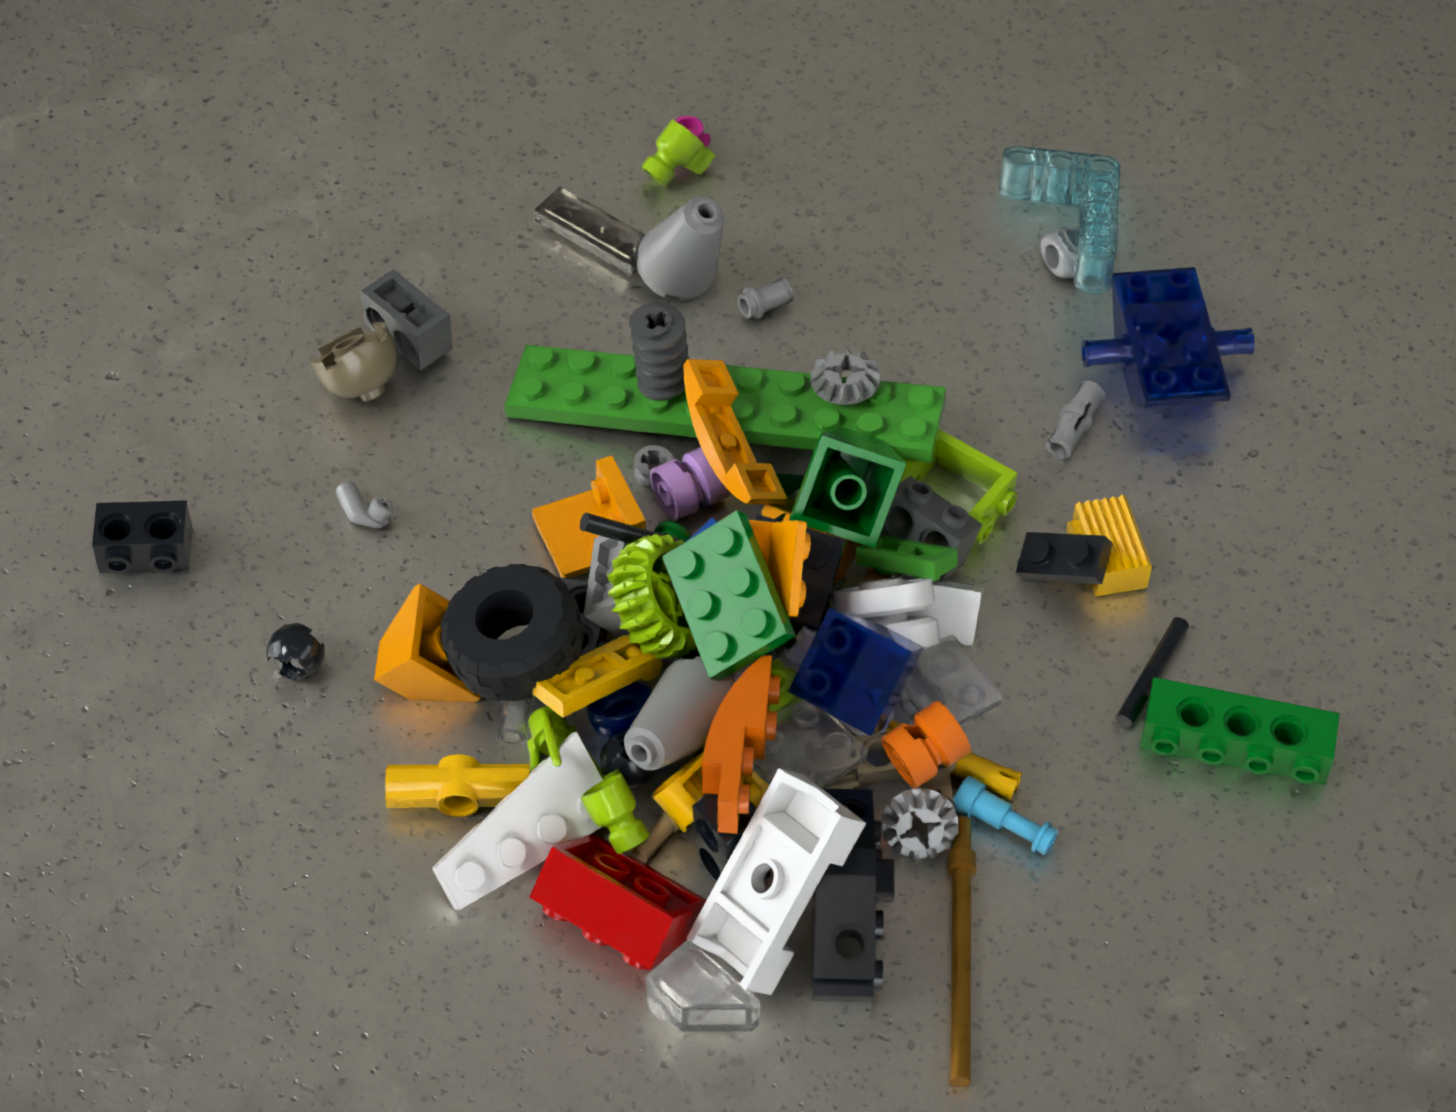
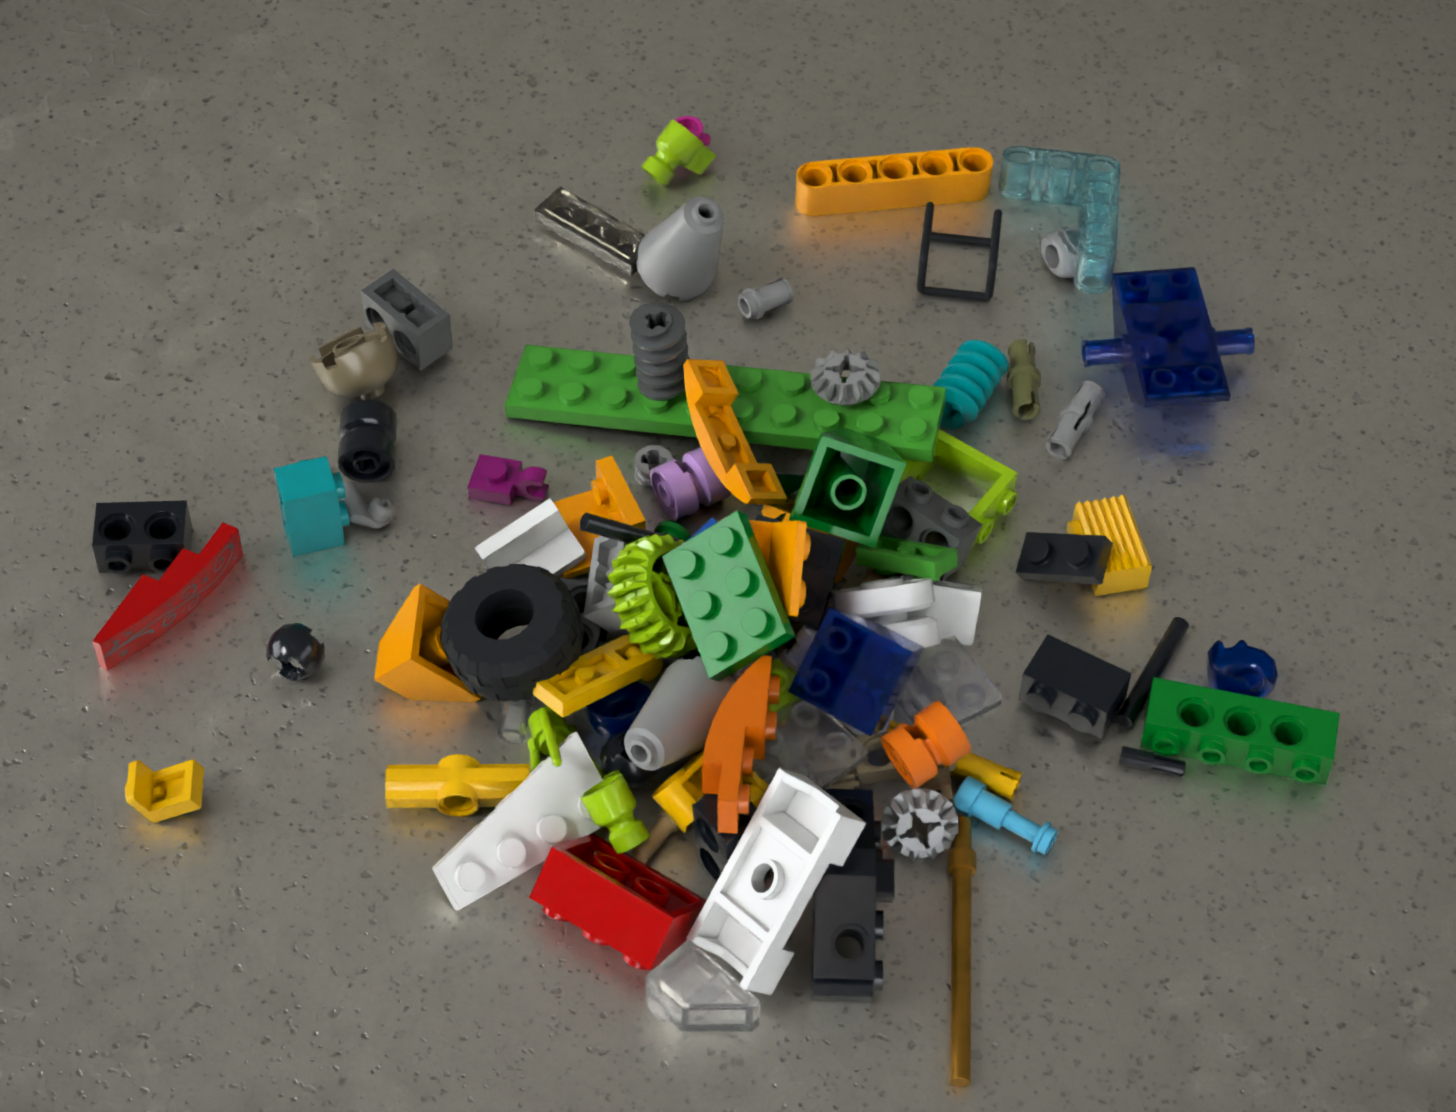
none -> red slope [93,522,243,671]
none -> yellow bracket [125,759,204,823]
none -> teal brick [273,456,350,557]
none -> black wheel [338,400,397,483]
none -> magenta plate [467,454,549,505]
none -> white panel [474,498,587,577]
none -> light orange beam [795,147,993,216]
none -> black piece [917,202,1002,301]
none -> teal piece [933,340,1009,430]
none -> olive pin [1007,339,1041,420]
none -> black brick [1018,634,1131,739]
none -> black pin [1119,746,1186,777]
none -> clear blue hair [1206,640,1278,698]

